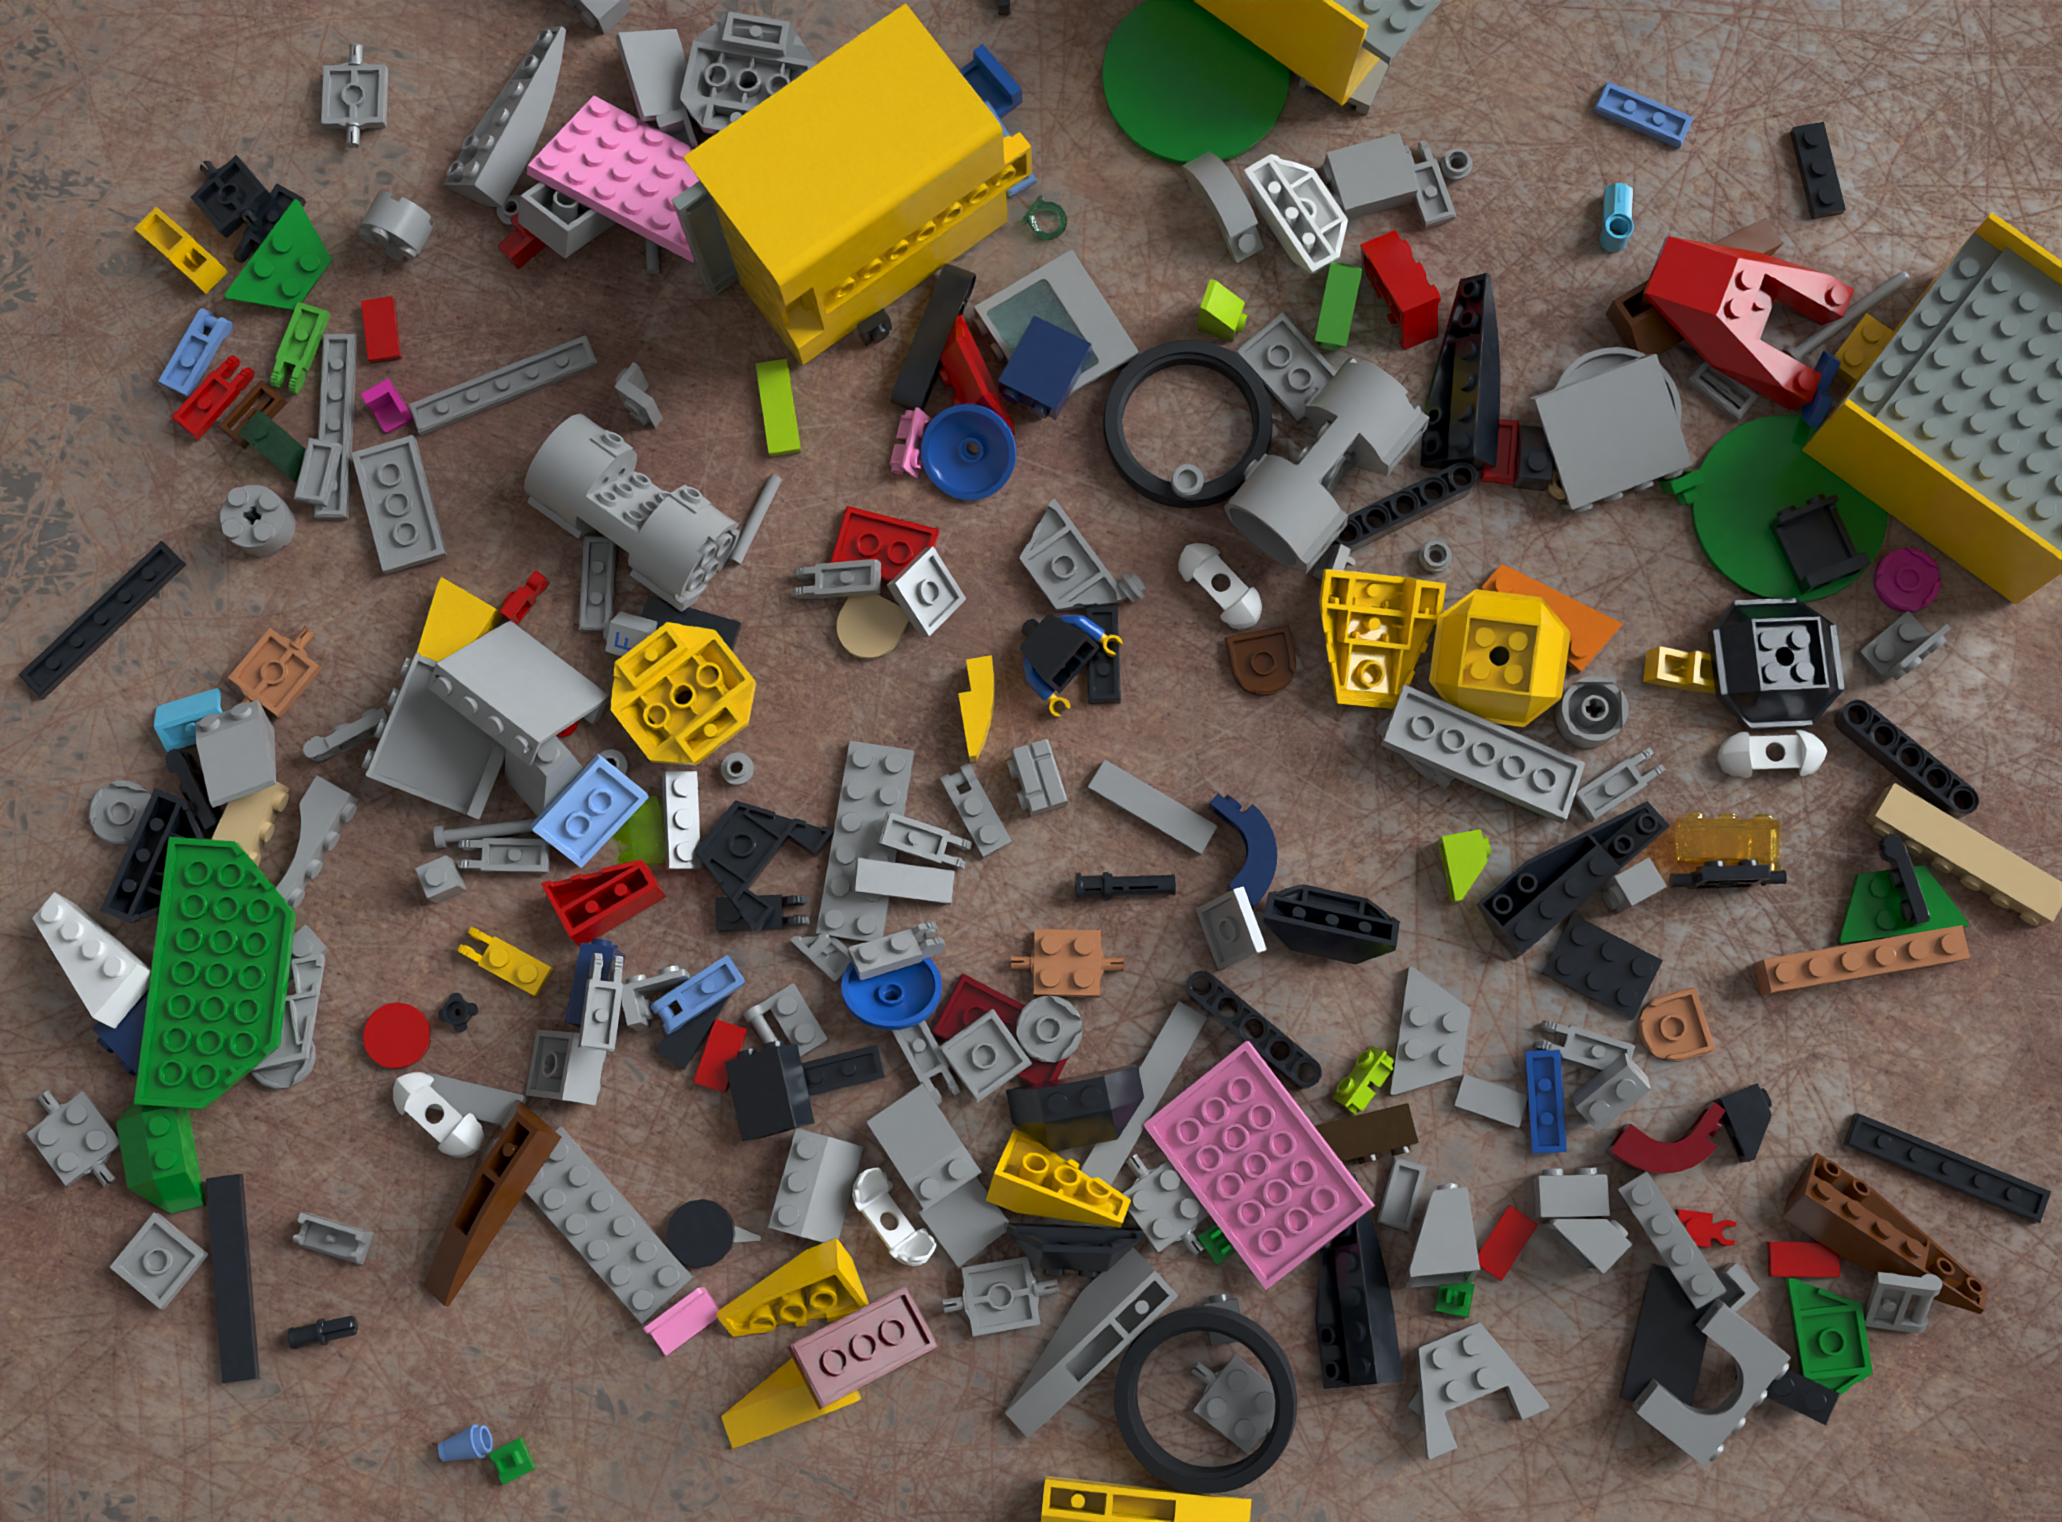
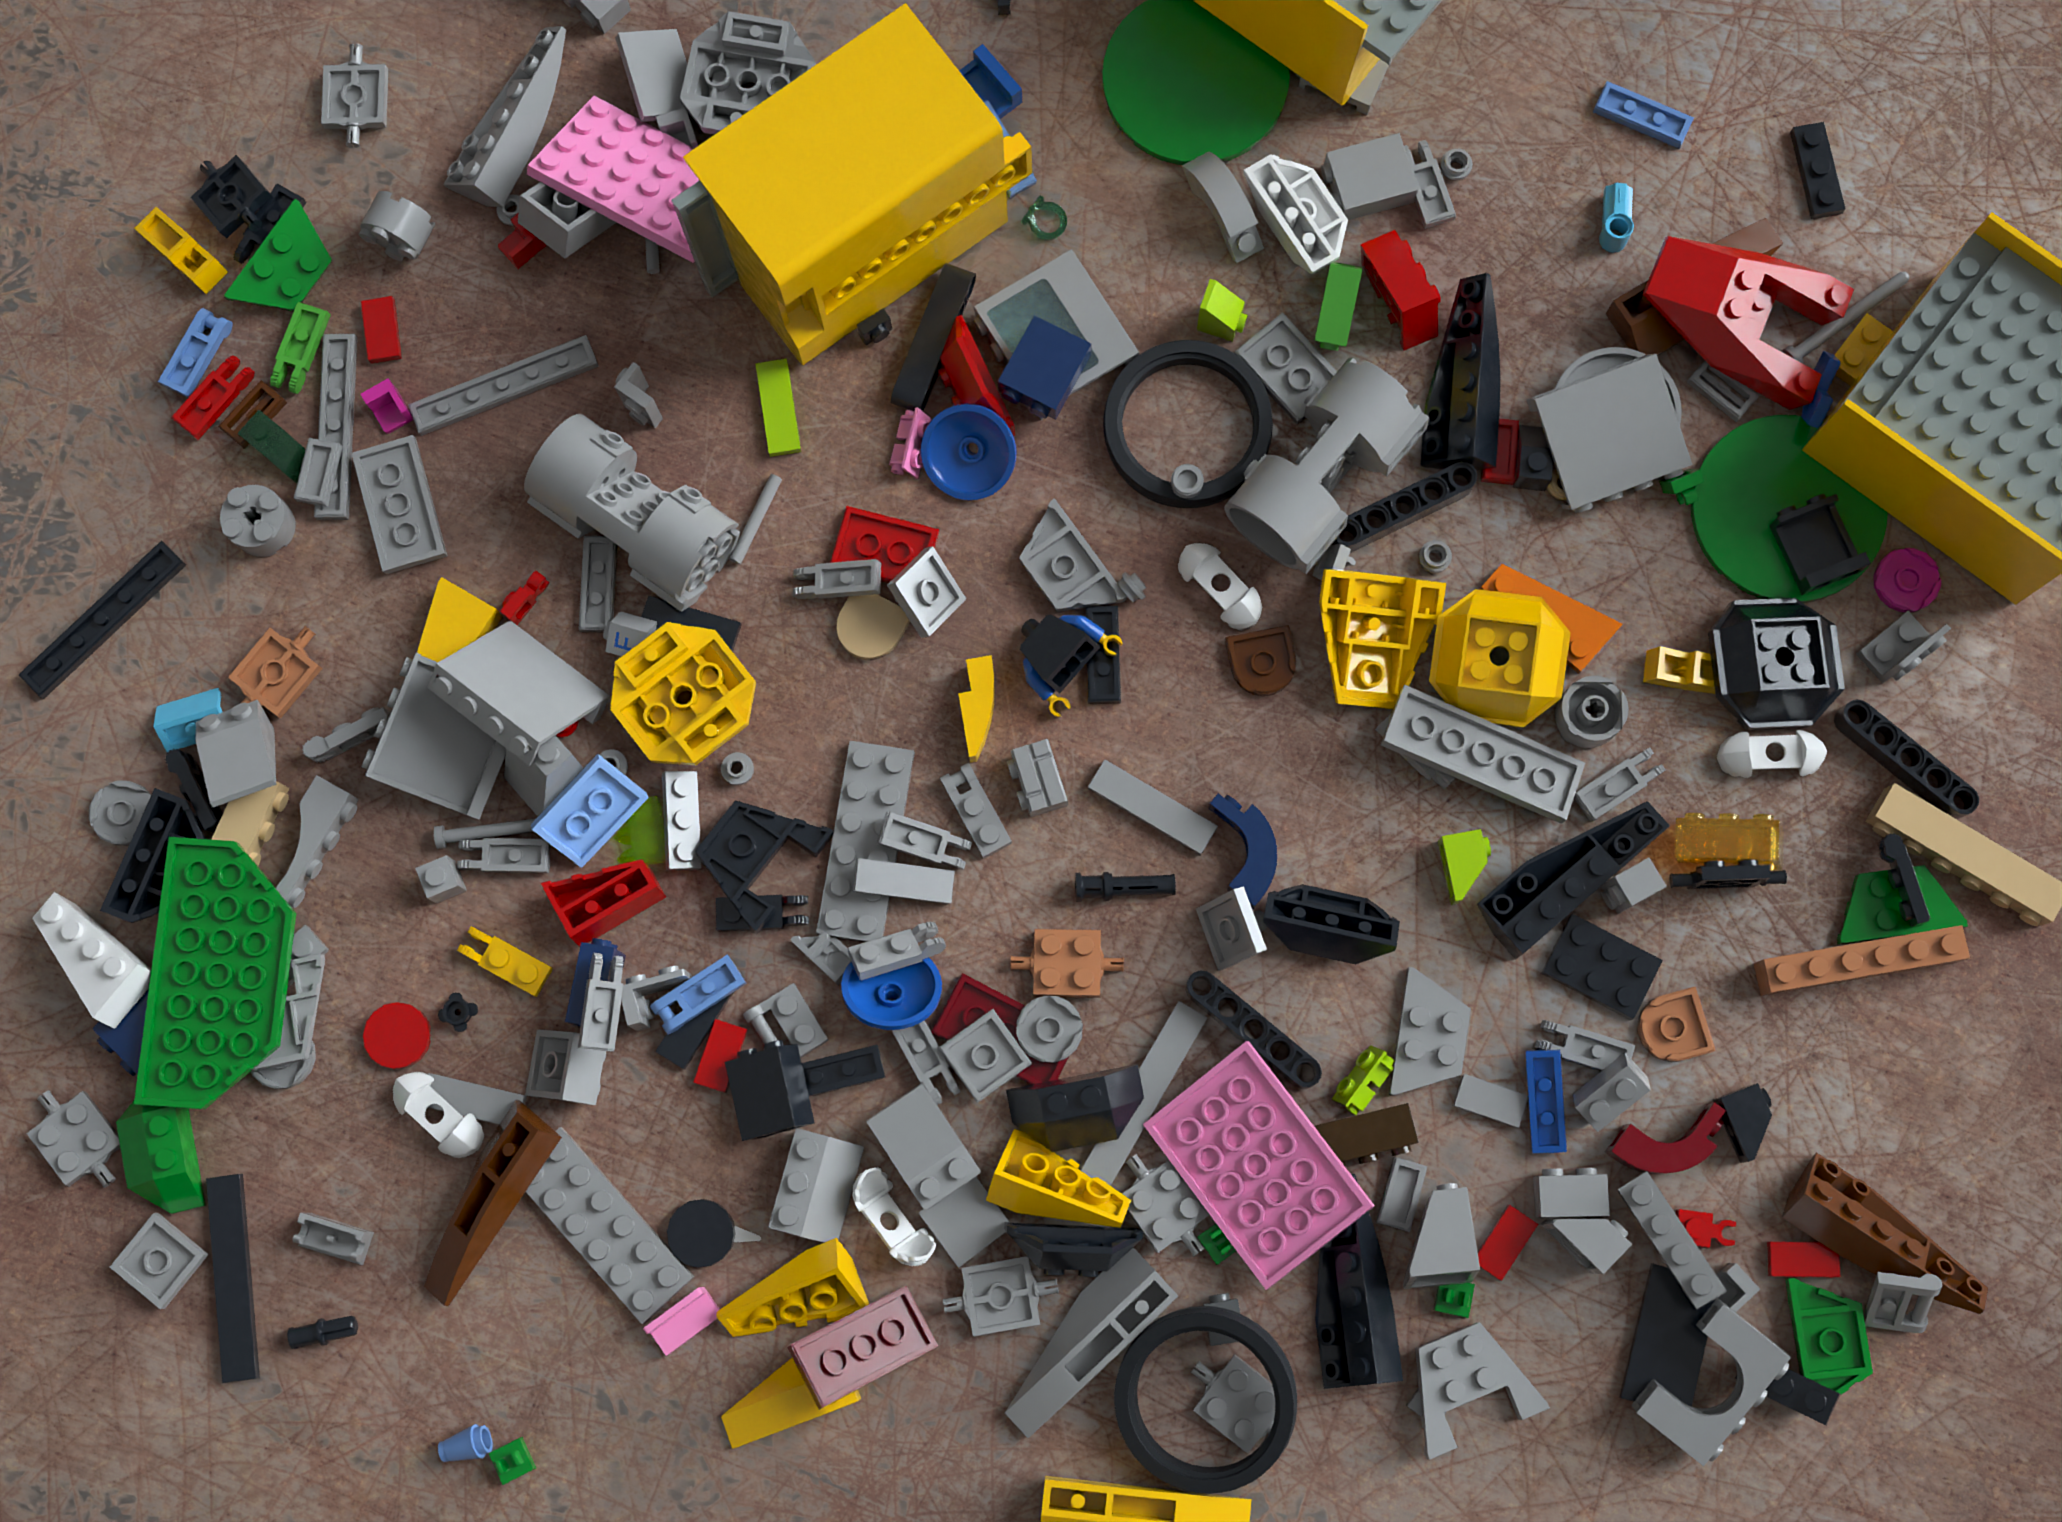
black tile [1843,1113,2051,1223] -> none

